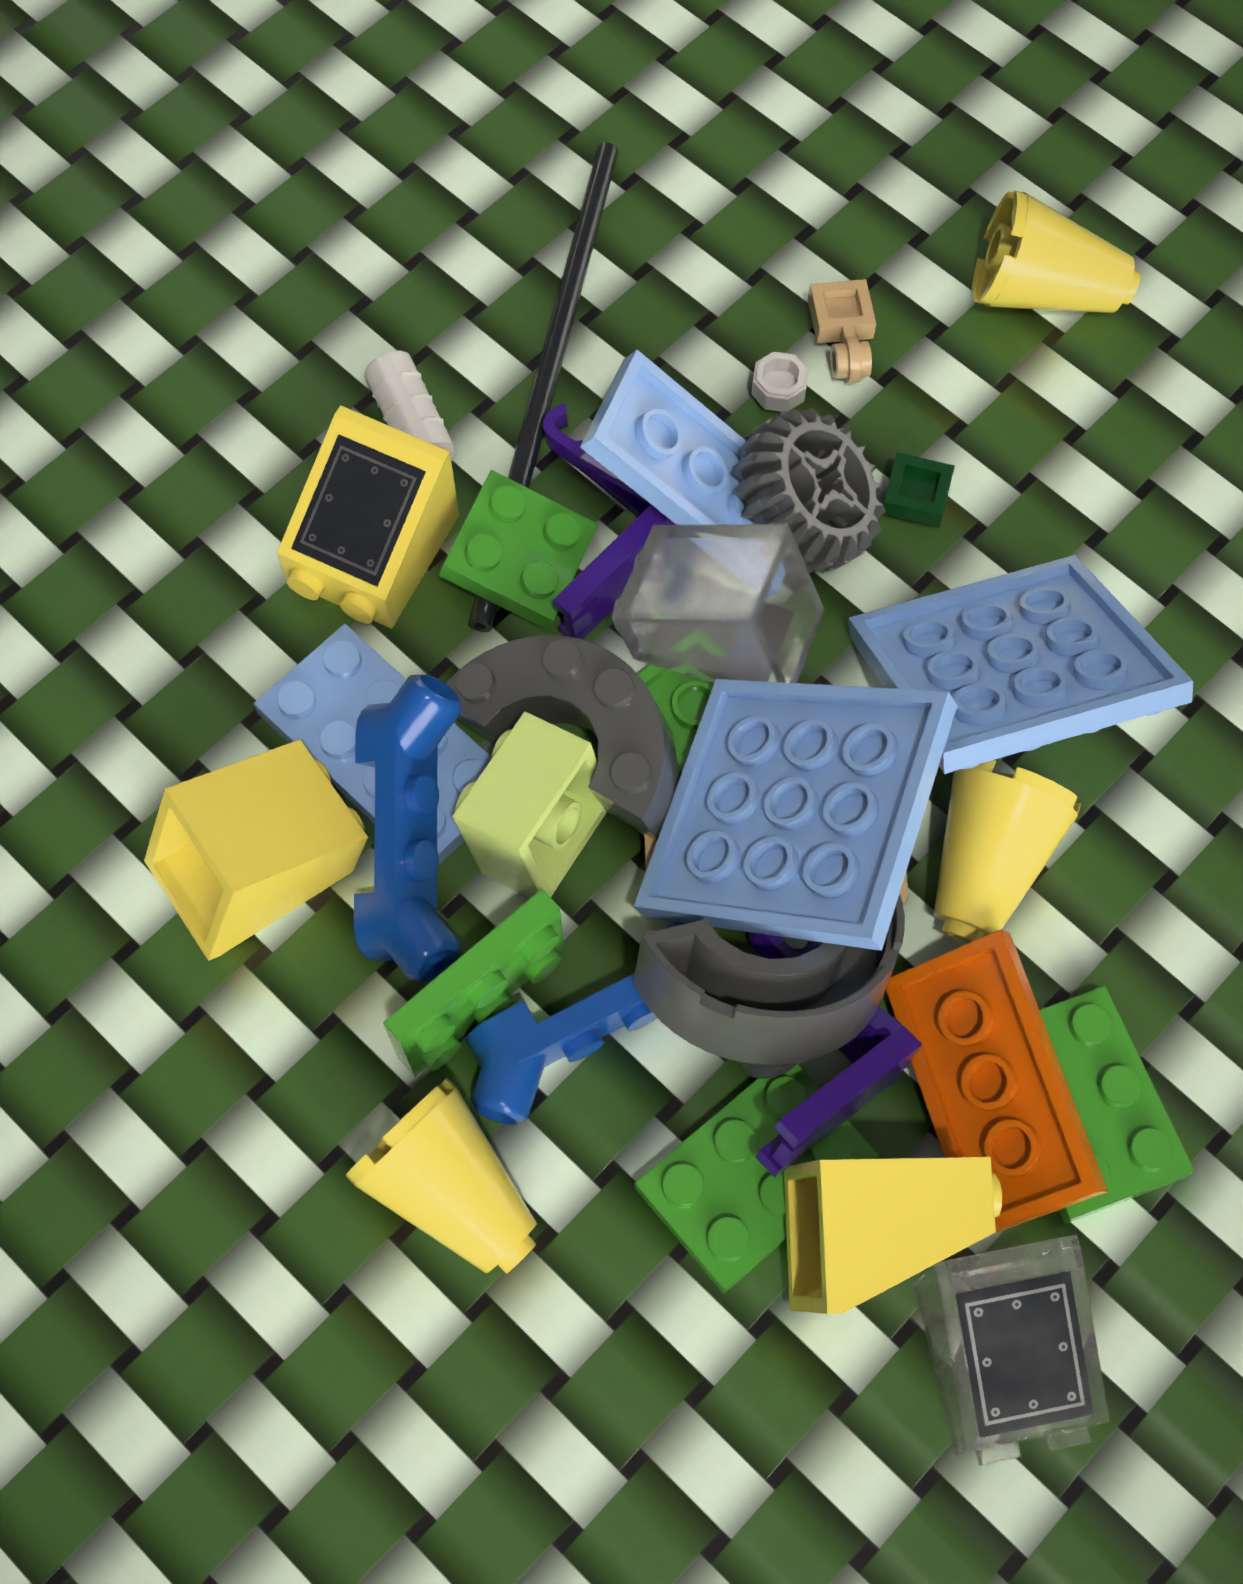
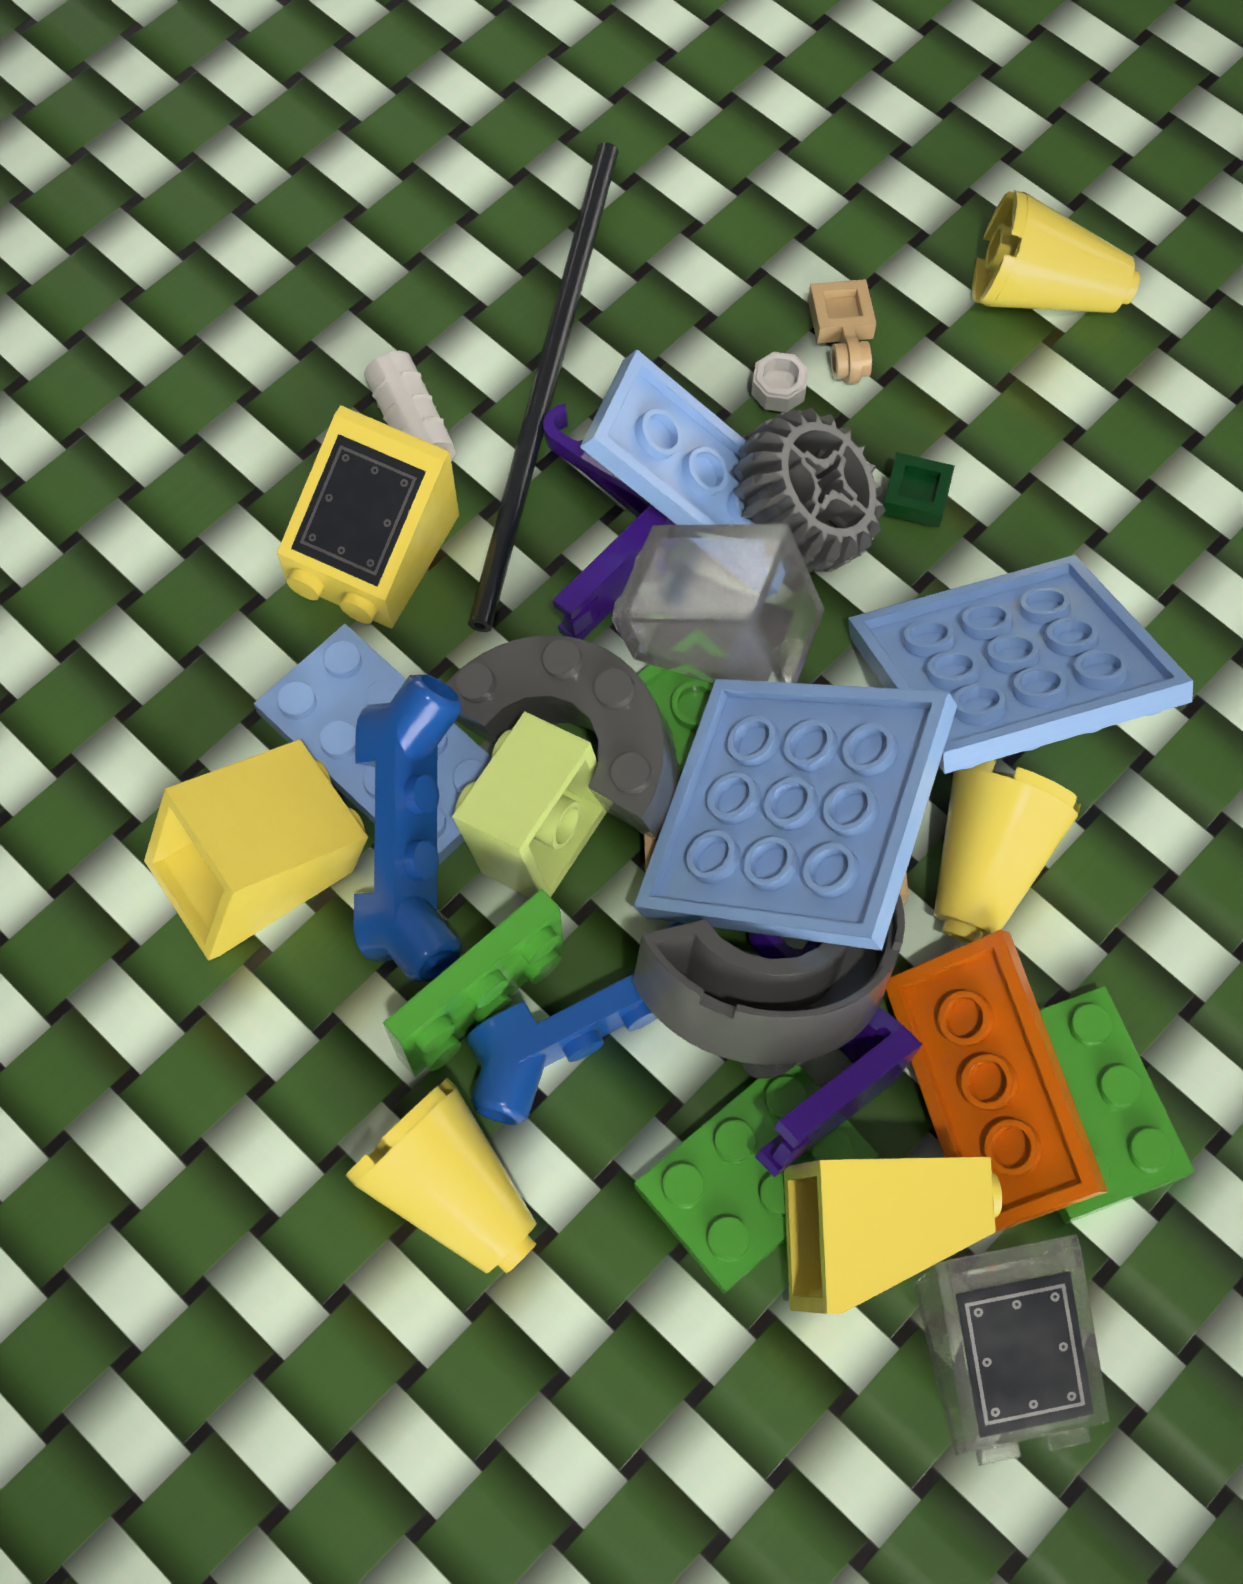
bright green plate [438,470,598,630] -> none

